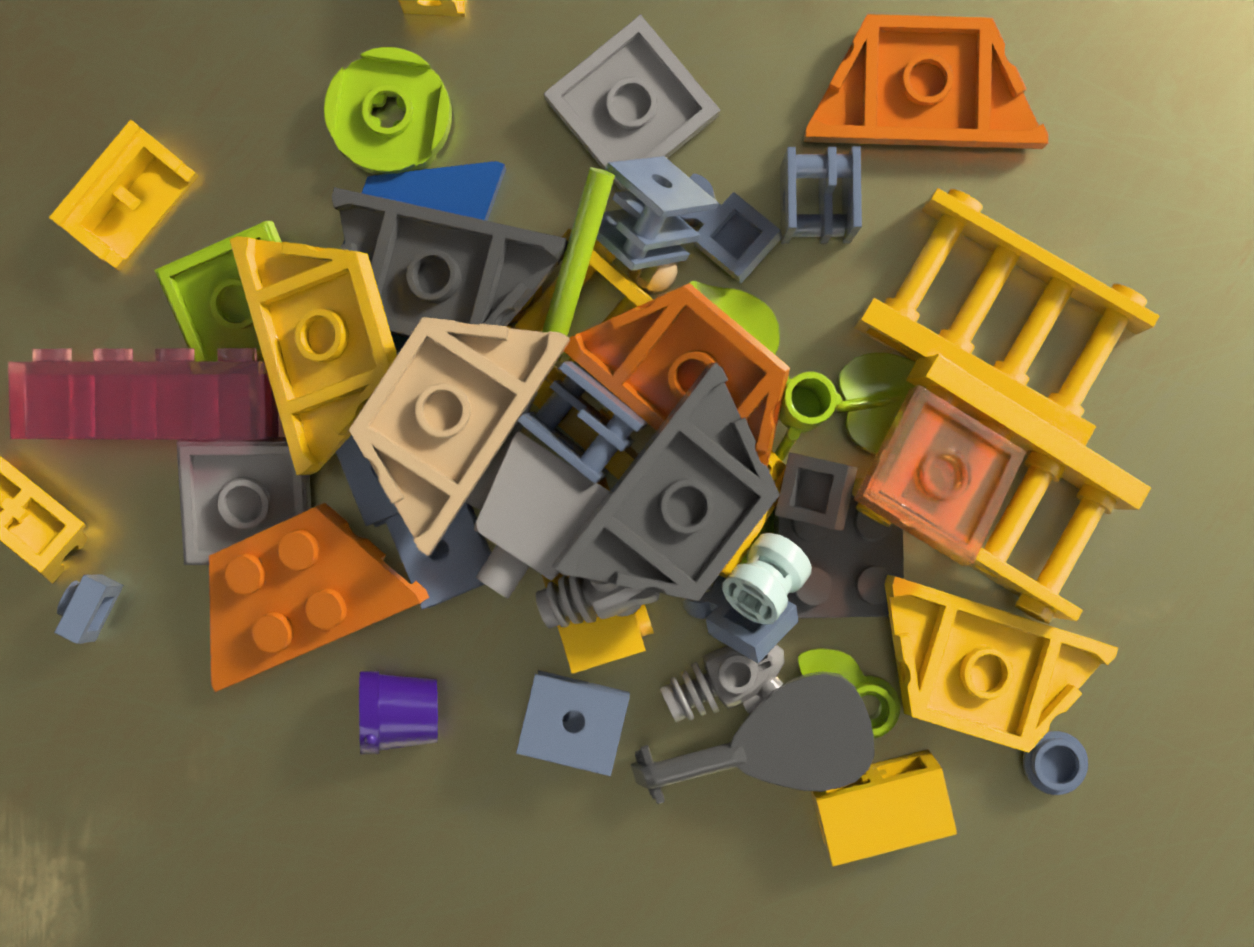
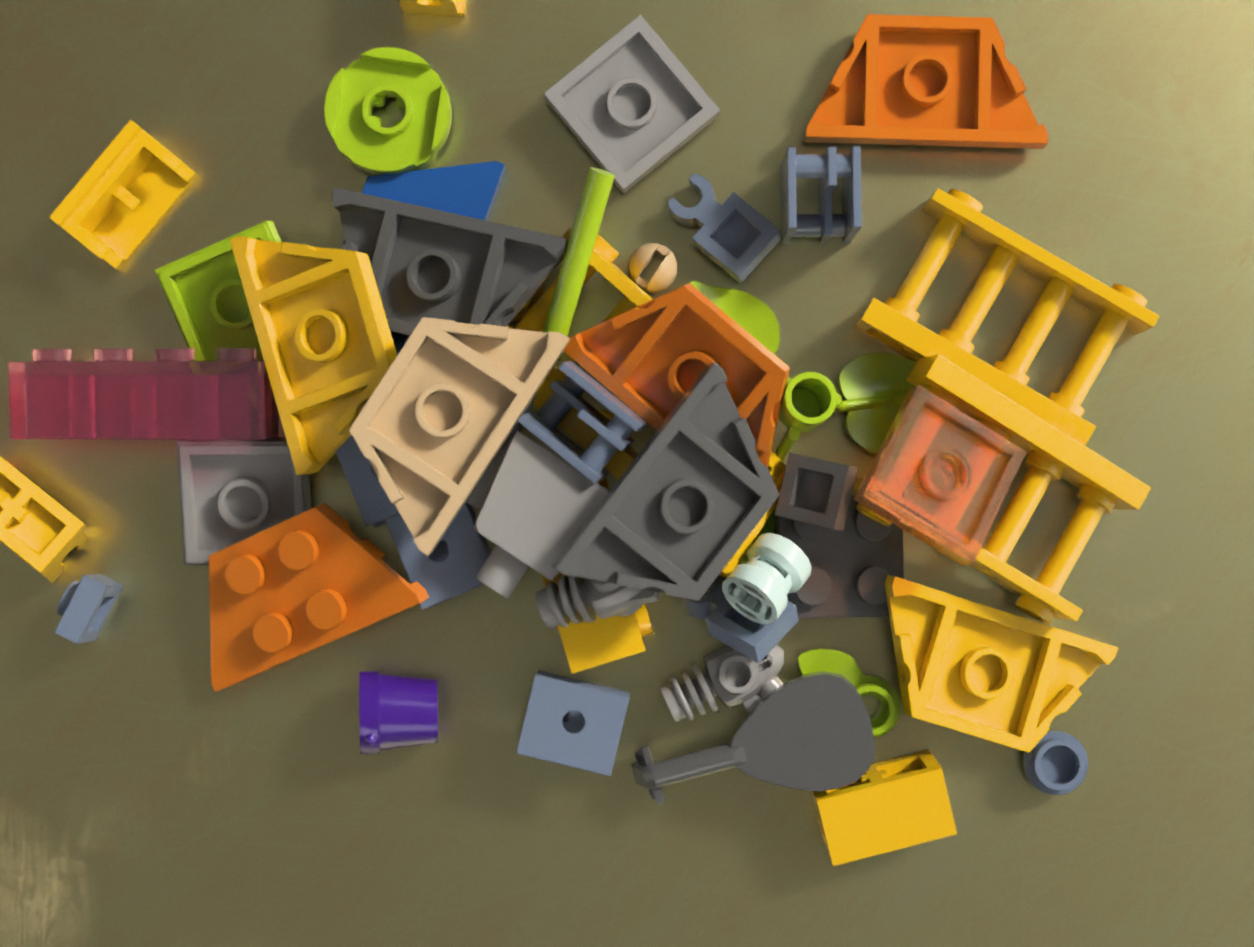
sand blue piece [596,156,719,271] -> none

